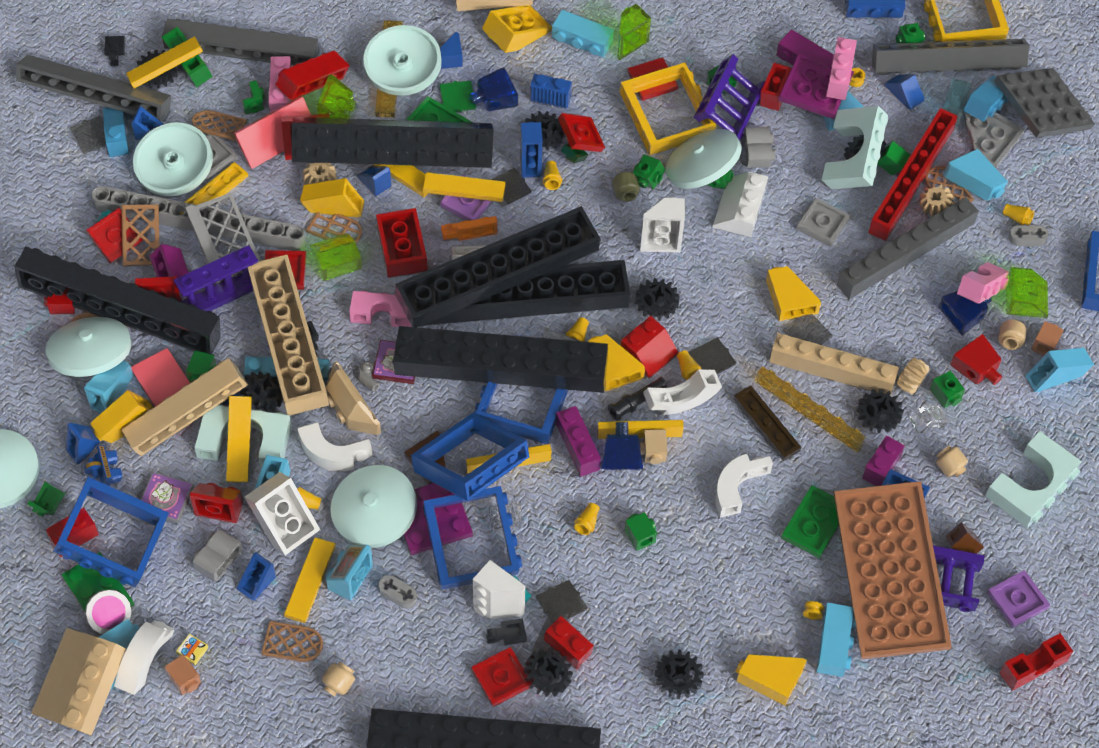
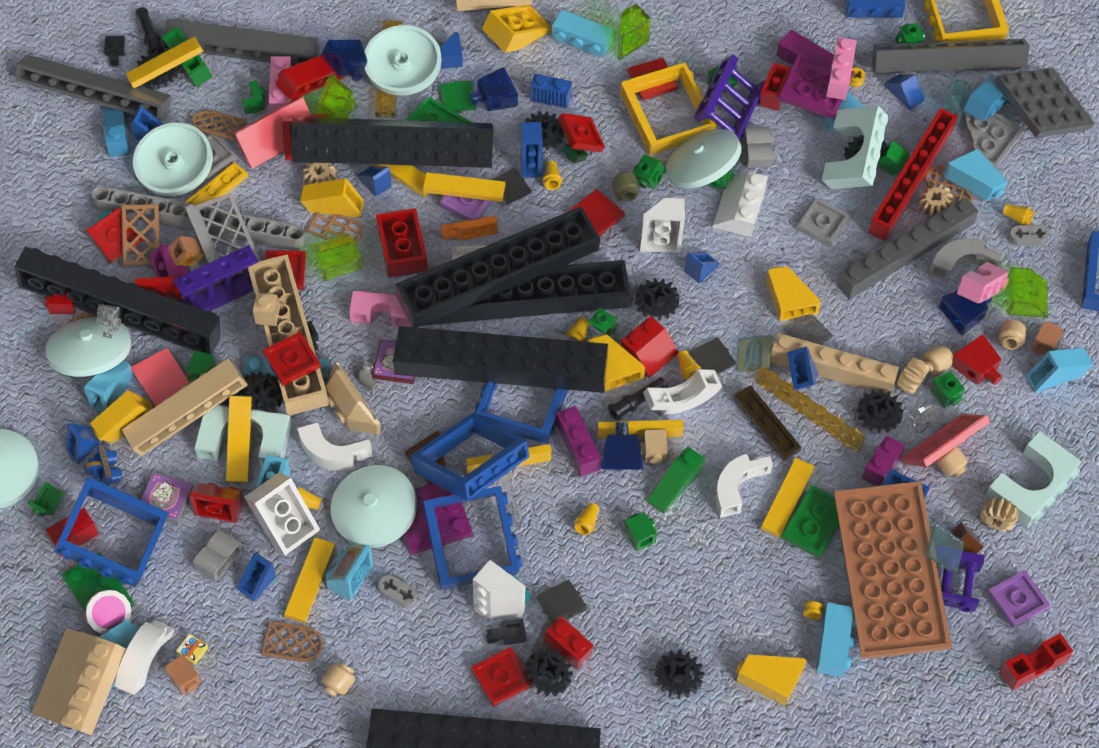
clear smoke piece [70,116,106,154] -> none
none -> clear bracket [97,304,121,338]
none -> black pin [136,7,165,54]
none -> nougat brick [167,236,205,267]
none -> tan brick [253,293,280,326]
none -> red plate [262,332,321,386]
none -> clear blue torso [322,40,368,81]
none -> red tile [569,189,625,237]
none -> green bracket [588,307,616,336]
none -> green slope [647,446,705,514]
none -> blue slope [684,251,720,284]
none -> clear light blue piece [736,335,772,372]
none -> yellow tile [760,458,815,538]
none -> blue slope [787,346,819,391]
none -> coral tile [901,413,990,467]
none -> tan head [922,345,953,376]
none -> clear light blue piece [926,524,965,574]
none -> light grey arch [929,238,1003,282]
none -> tan gear [980,497,1019,532]

